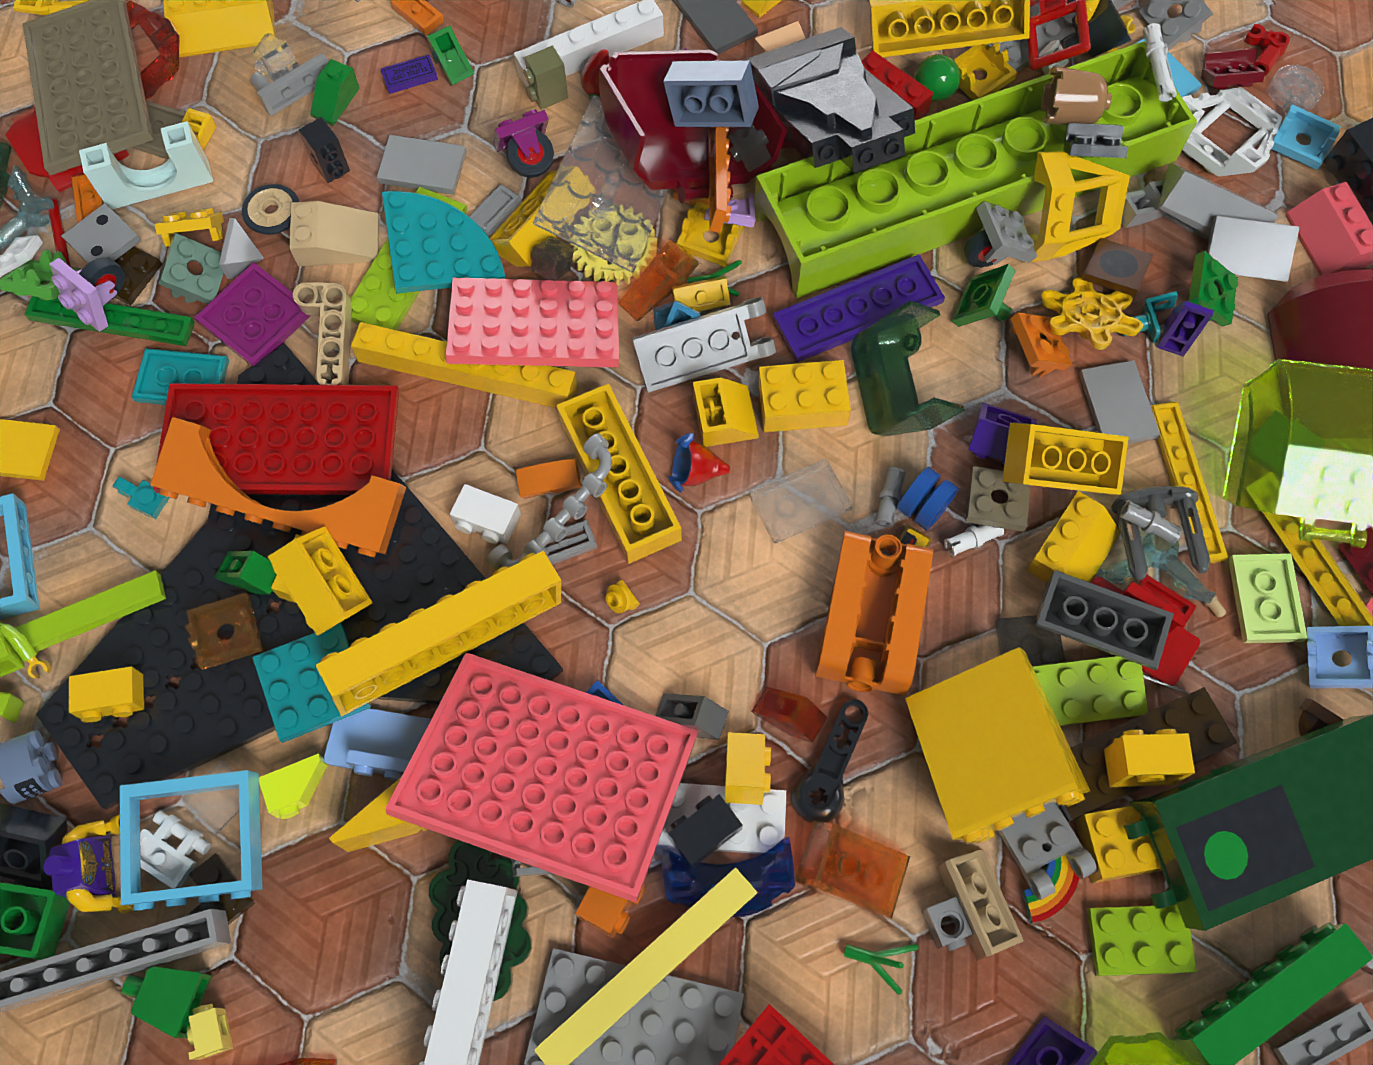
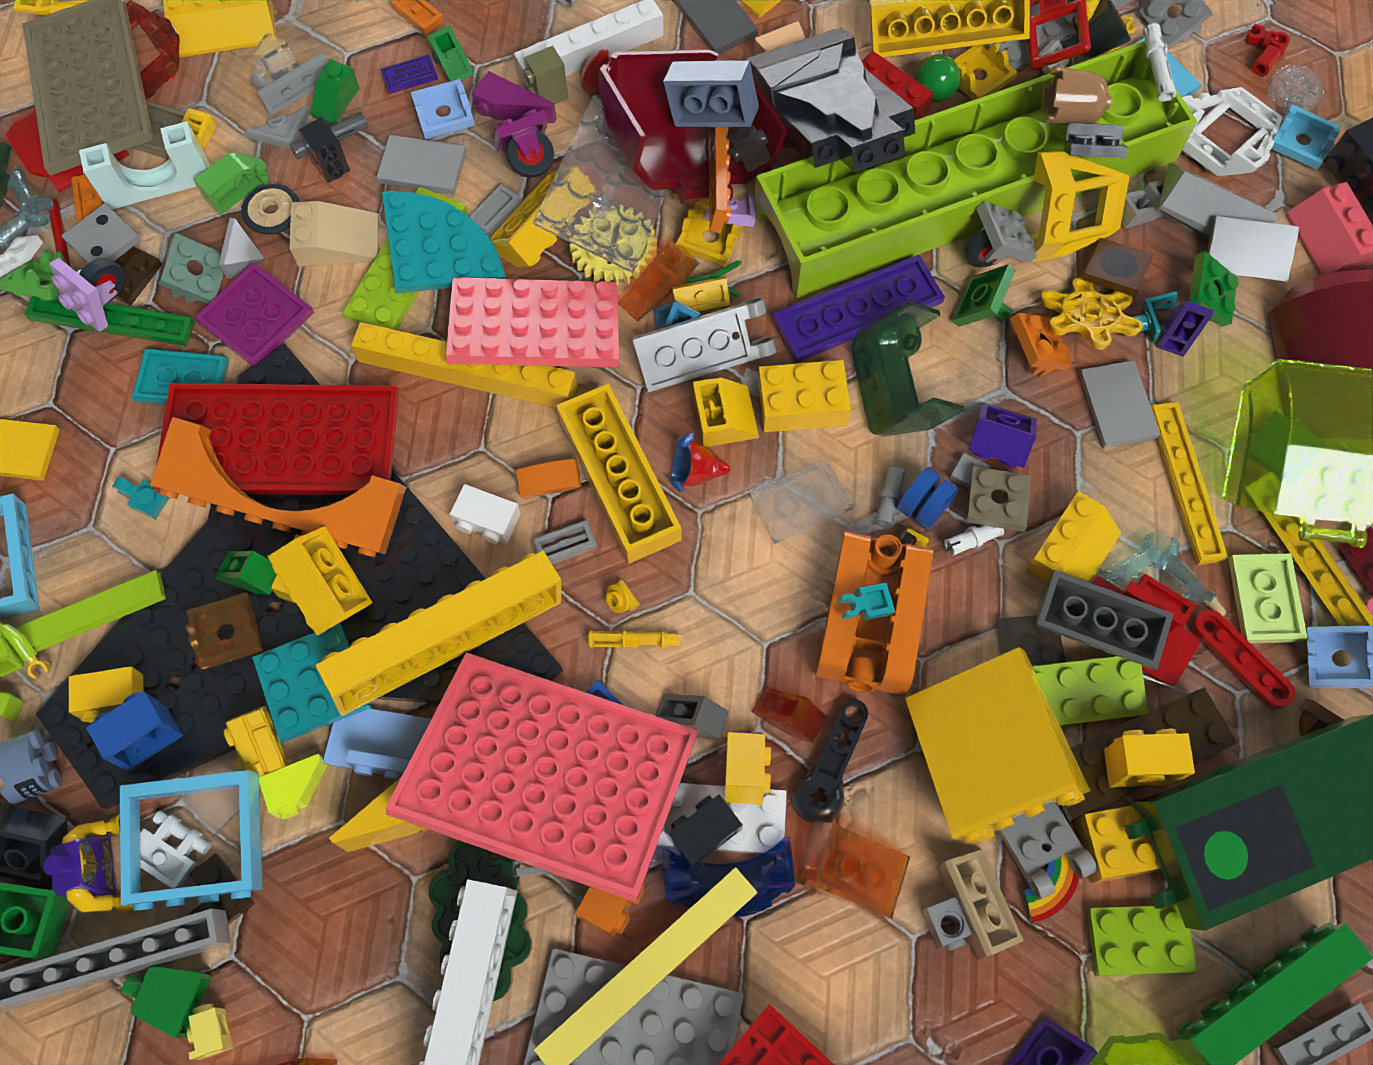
yellow piece [154,208,224,247] -> none
tan beam [293,282,352,385] -> none
light grey bar [487,433,612,570] -> none
clear smoke brick [531,236,575,281] -> none
green plant [844,944,919,995] -> none
yellow brick [1002,423,1129,495] -> none
dark grey piece [1111,486,1211,580] -> none
light grey pin [1120,500,1183,544] -> none
dark red bracket [1201,48,1265,89] -> none
none -> blue brick [86,691,184,772]
none -> bright green piece [193,152,270,215]
none -> yellow brick [224,706,289,777]
none -> light grey tile [245,106,310,150]
none -> dark grey pin [290,112,368,160]
none -> light blue piece [410,79,475,139]
none -> magenta slope [472,71,557,123]
none -> yellow piece [587,630,680,649]
none -> teal plate [837,583,895,621]
none -> light grey tile [950,453,990,488]
none -> red plate [1192,610,1295,709]

